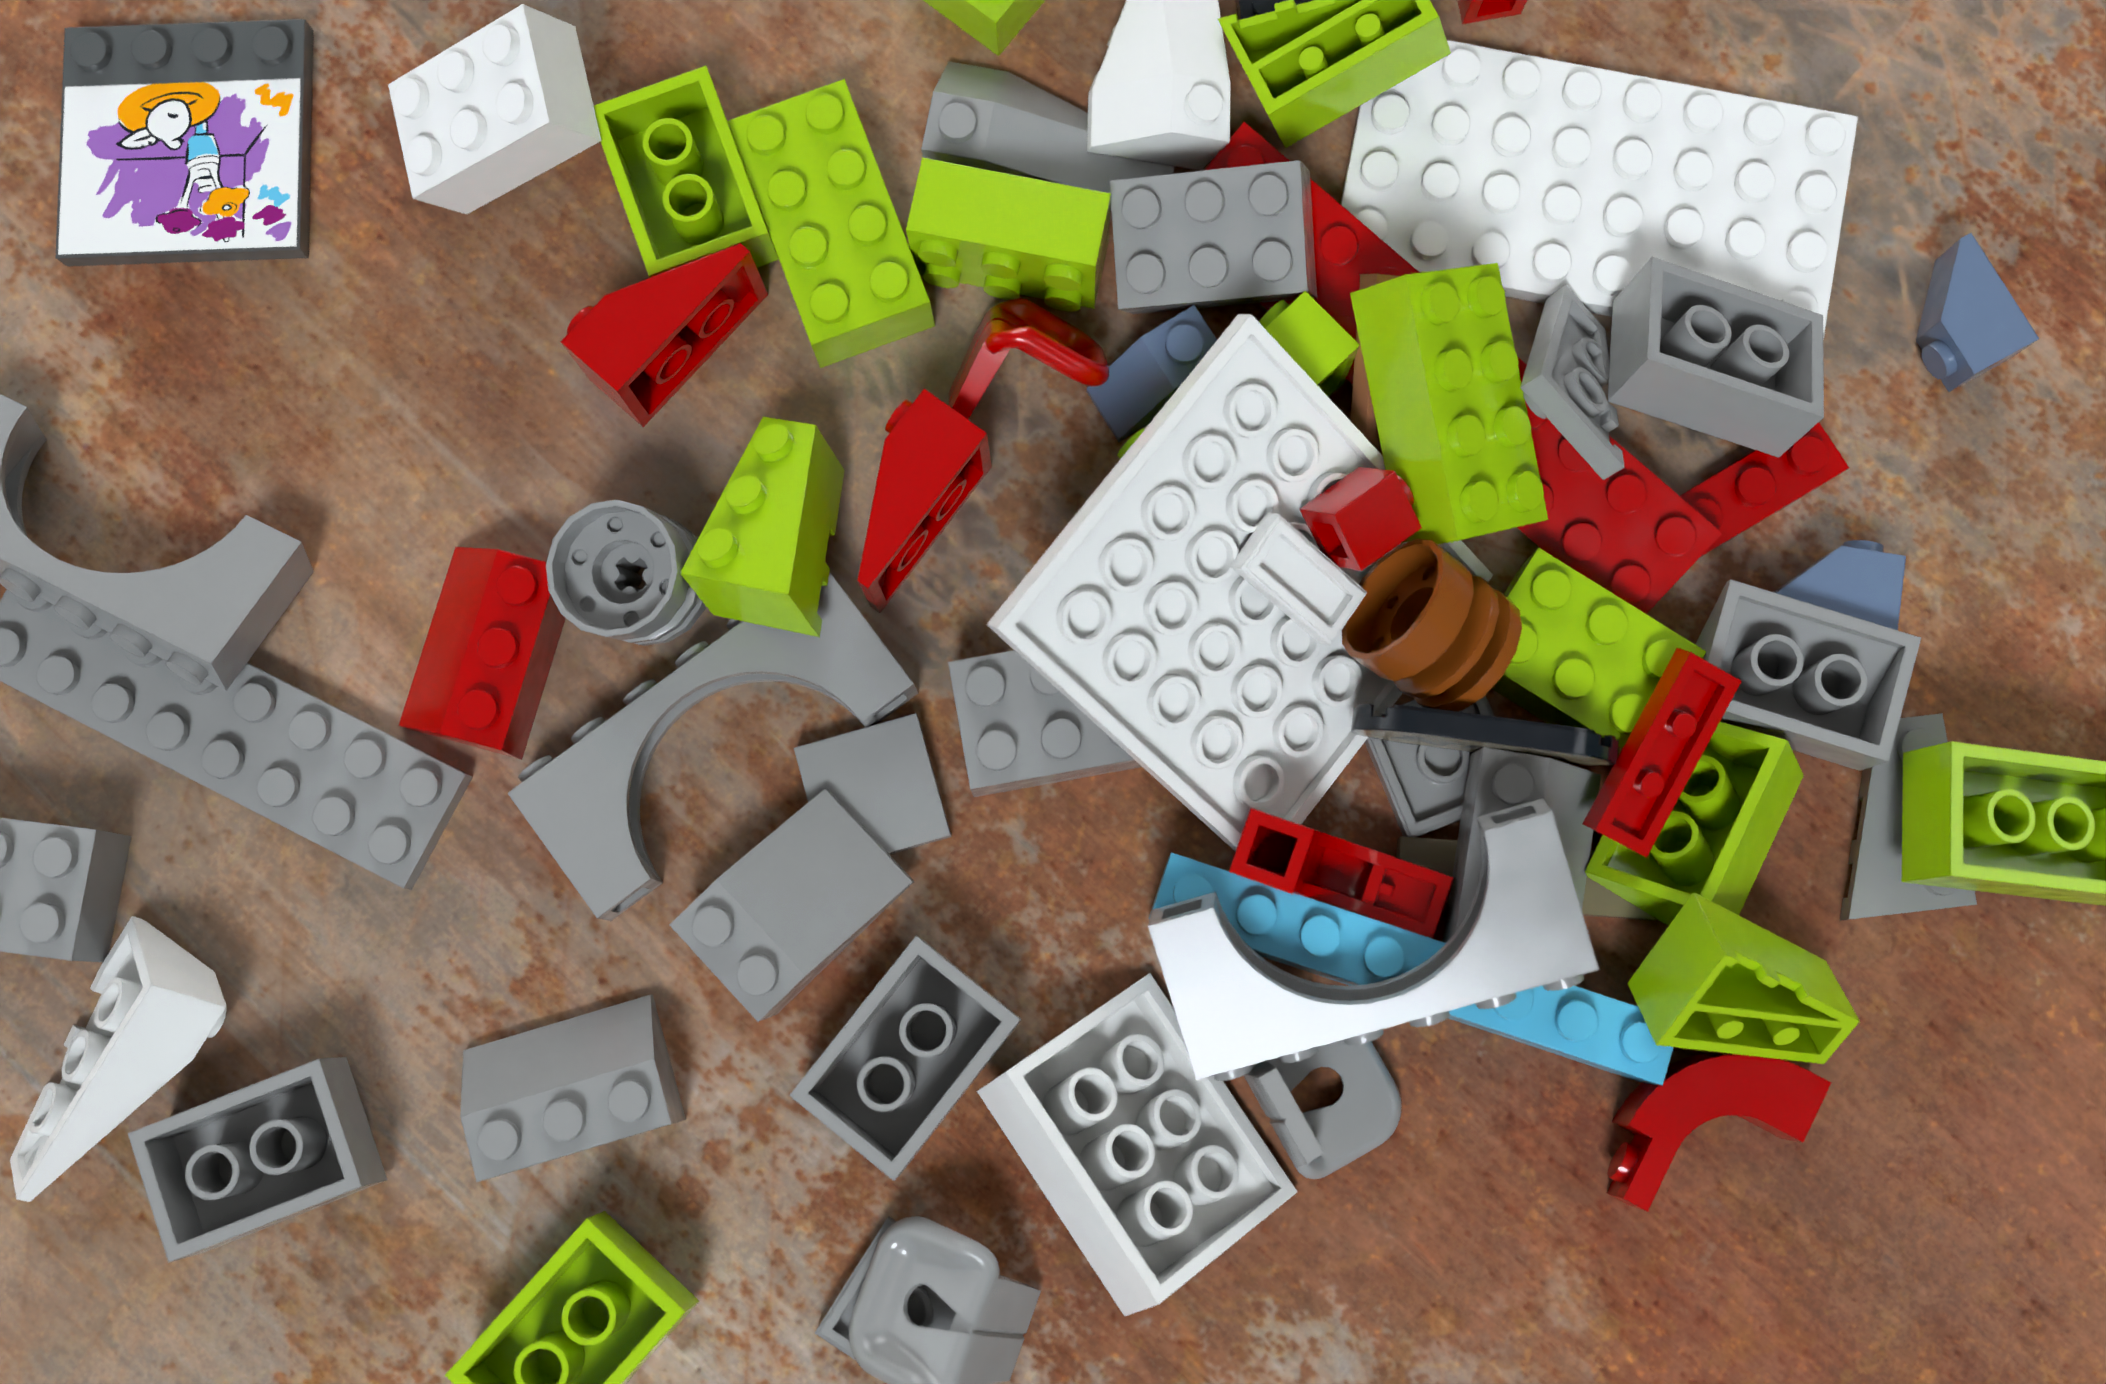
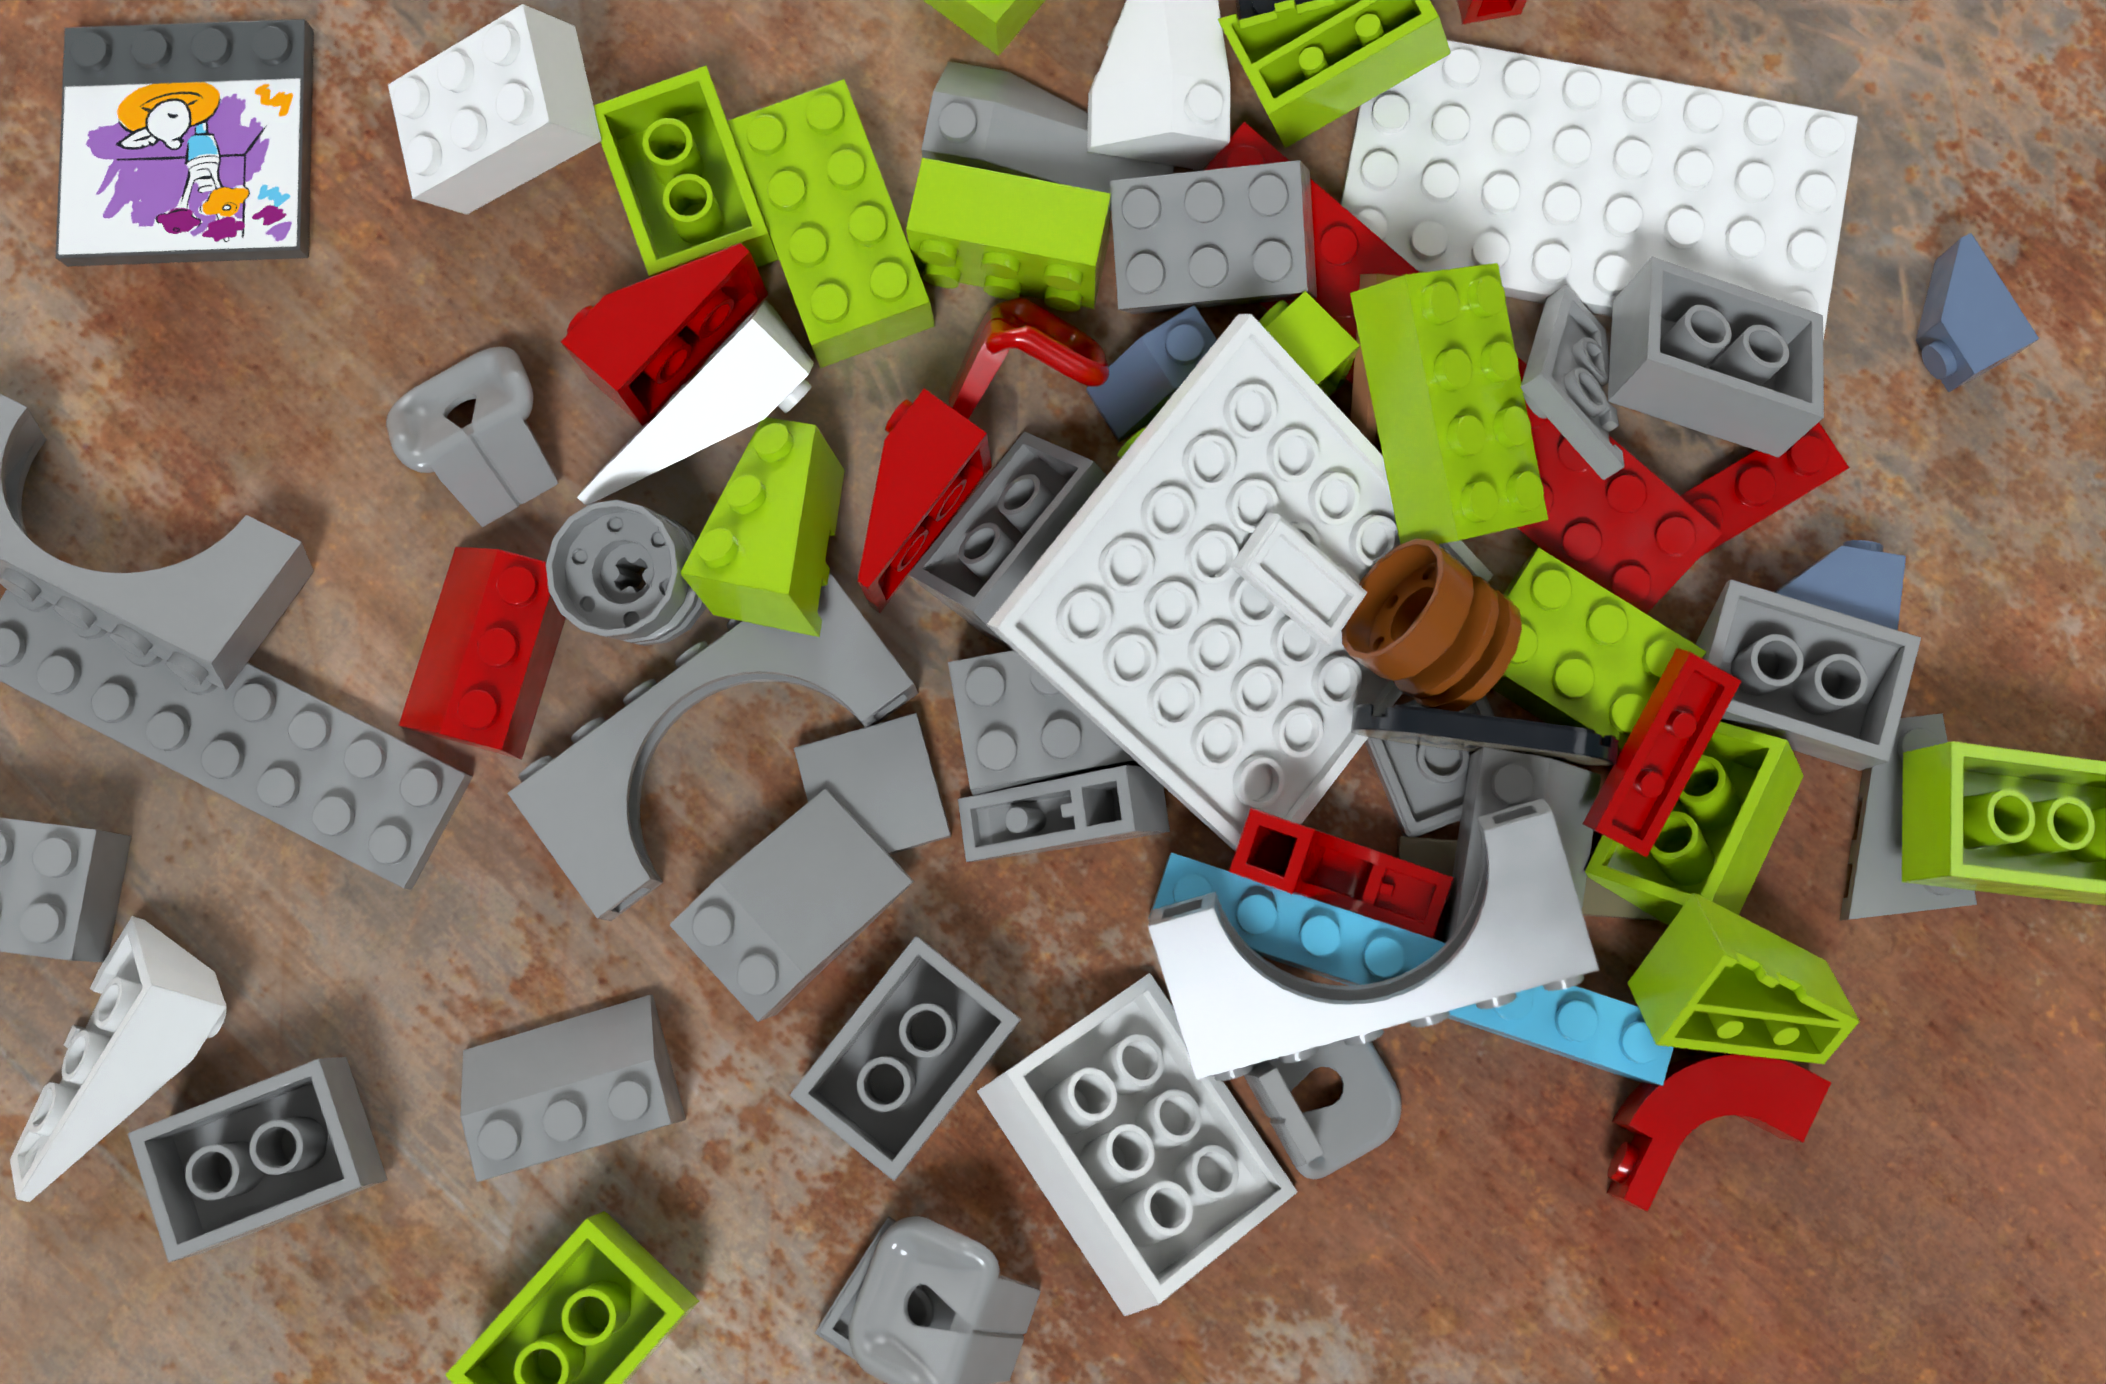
red brick [1299,467,1422,571] -> none
none -> light grey piece [386,347,559,527]
none -> white wedge [577,300,814,506]
none -> light grey slope [908,432,1107,651]
none -> light grey slope [958,765,1170,862]

